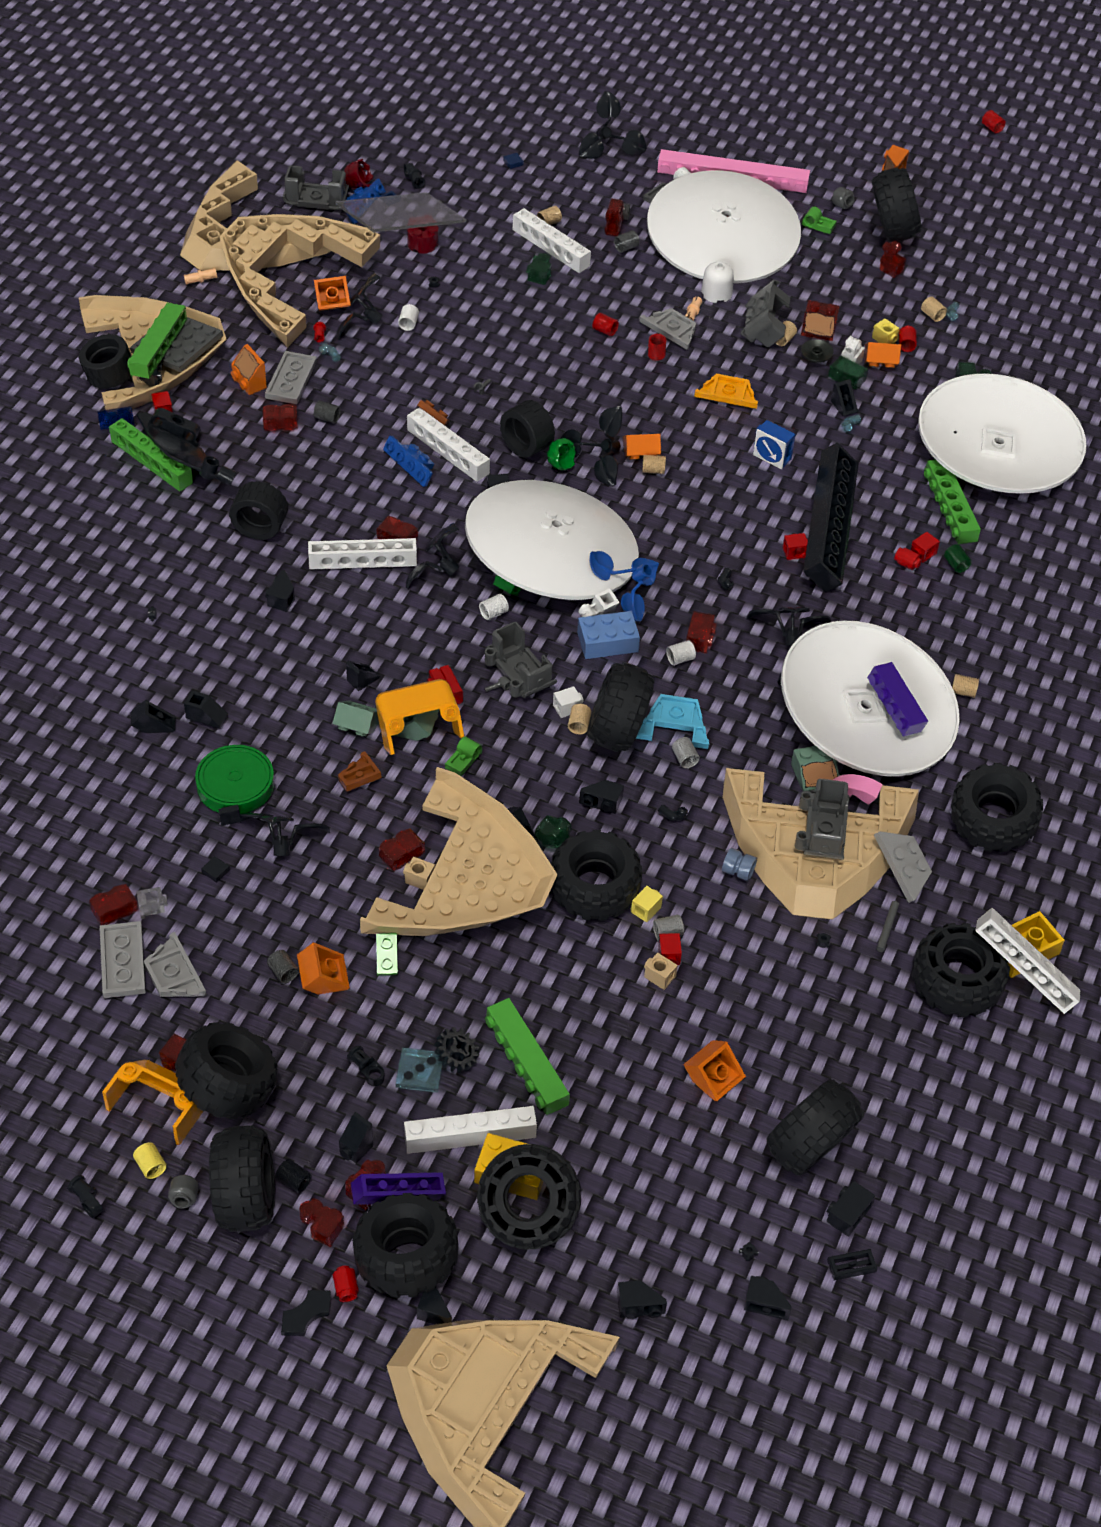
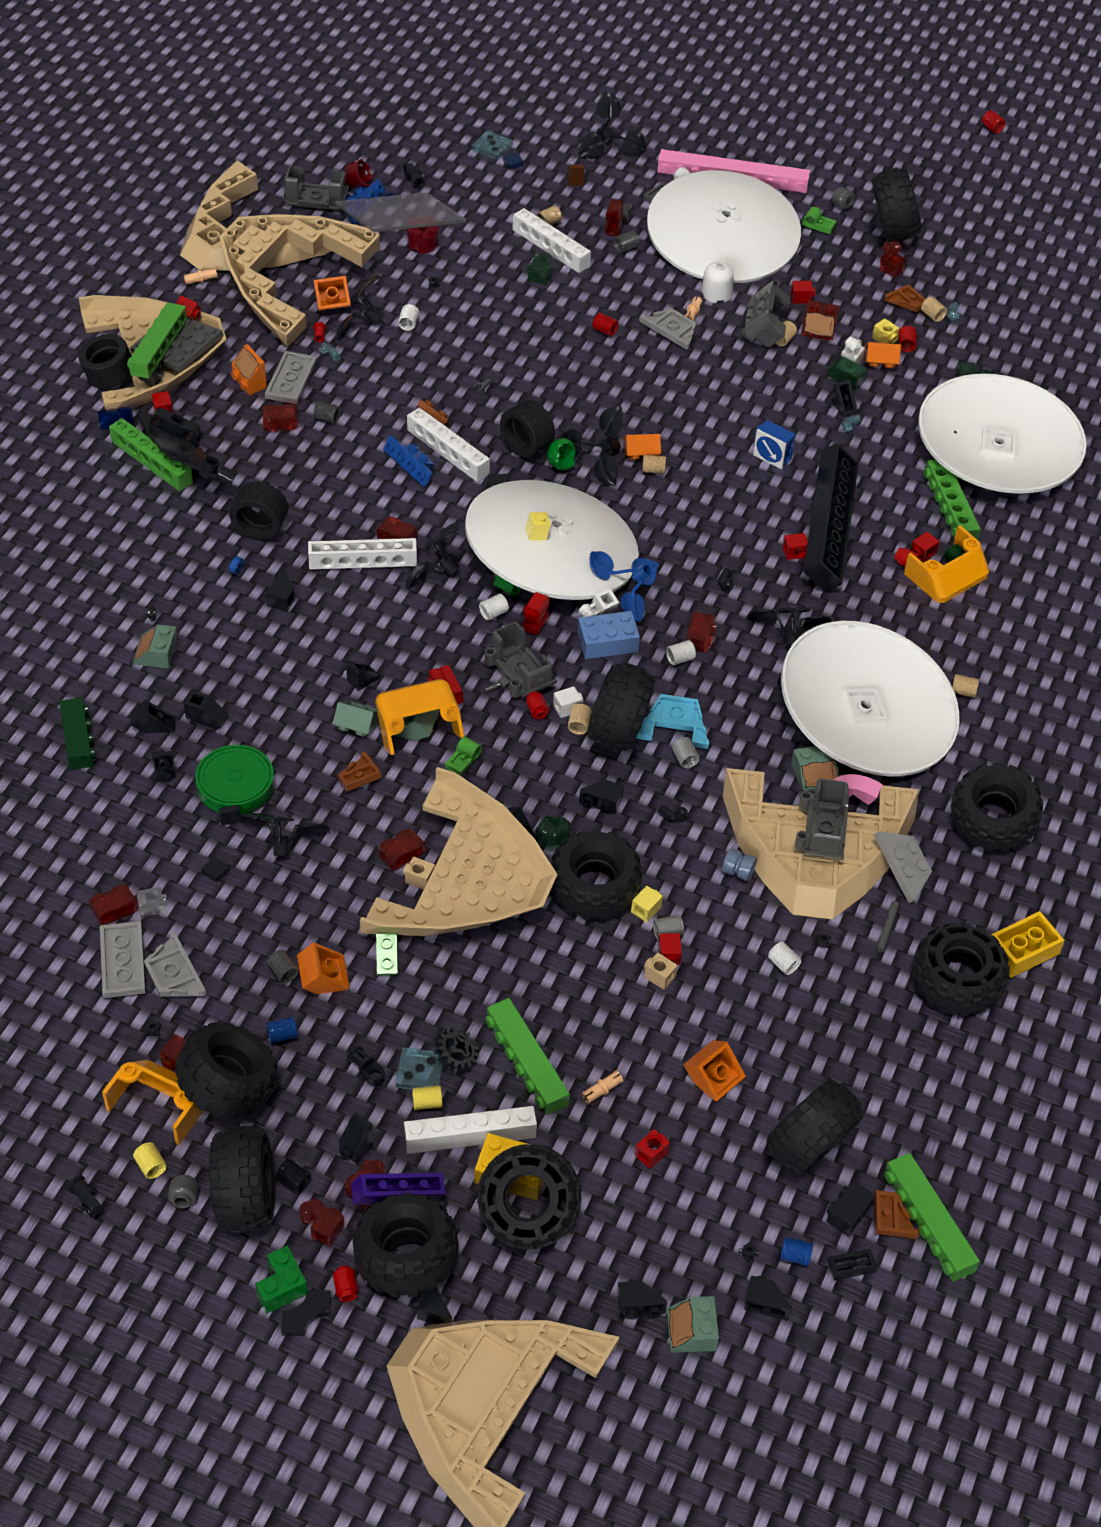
red piece [648,334,666,360] -> none
light orange wing [694,373,758,409] -> none
pearl dark grey dish [801,340,834,362] -> none
dark purple brick [867,662,928,737] -> none
orange slope [882,145,909,171] -> none
white brick [976,908,1080,1014] -> none
none -> dark green brick [59,697,96,770]
none -> sand green slope [133,625,178,669]
none -> black piece [144,1021,161,1036]
none -> black slope [151,749,176,782]
none -> red brick [176,296,202,320]
none -> blue tile [229,556,244,575]
none -> green brick [255,1245,308,1314]
none -> blue piece [266,1016,298,1044]
none -> light yellow piece [412,1085,442,1111]
none -> clear light blue tile [472,131,513,160]
none -> red brick [523,592,549,635]
none -> light yellow brick [525,512,551,541]
none -> red brick [526,691,549,719]
none -> reddish brown slope [567,165,585,186]
none -> light nougat pin [581,1070,624,1104]
none -> red brick [635,1129,670,1169]
none -> sand green slope [666,1296,719,1353]
none -> white piece [768,942,801,975]
none -> blue piece [780,1236,813,1267]
none -> red brick [791,281,815,304]
none -> dark orange wing [874,1190,919,1239]
none -> dark orange wing [884,284,925,312]
none -> bright green brick [884,1153,980,1282]
none -> light orange windscreen [904,525,989,603]

